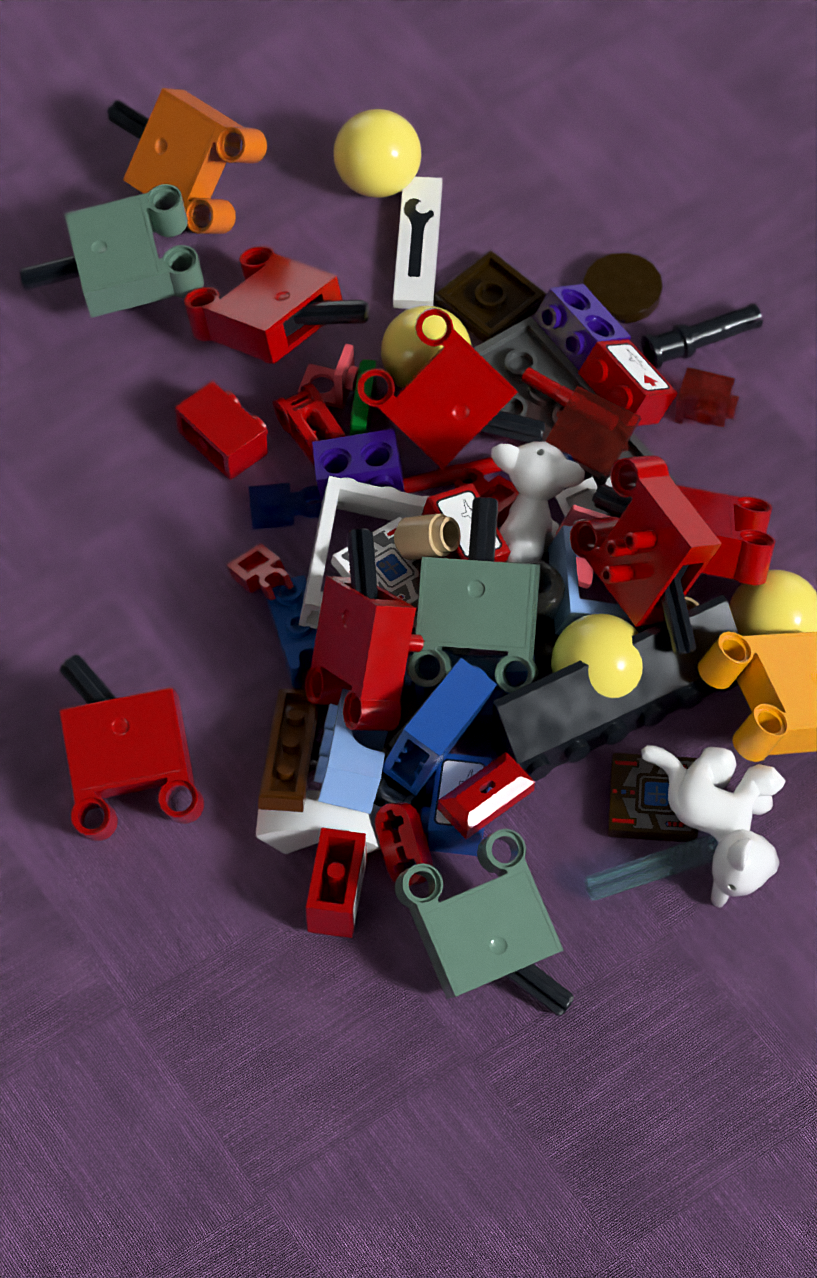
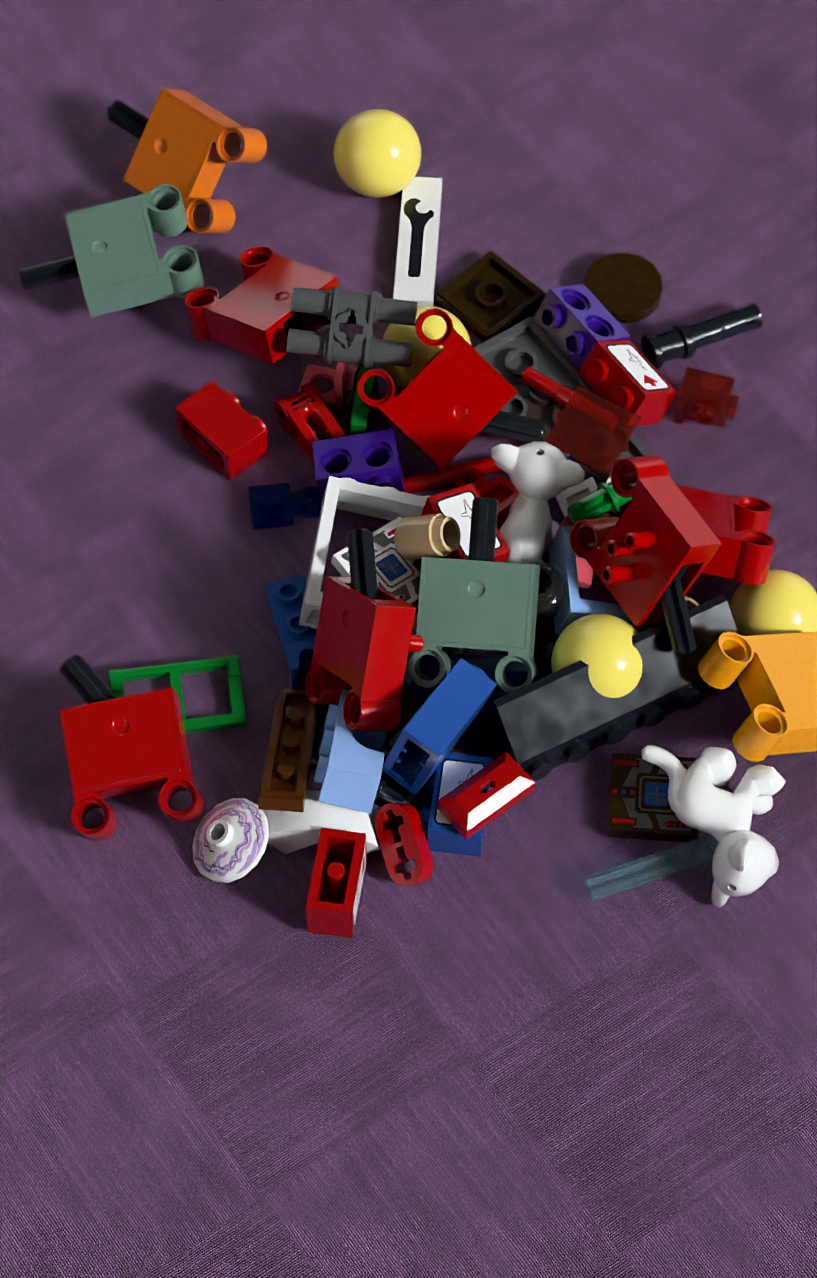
red plate [226,543,294,601] -> none
sand green piece [395,828,574,1016] -> none
none -> green window [108,654,247,734]
none -> dish [192,798,270,883]
none -> dark grey pin [286,286,418,369]
none -> green axle [567,482,633,524]

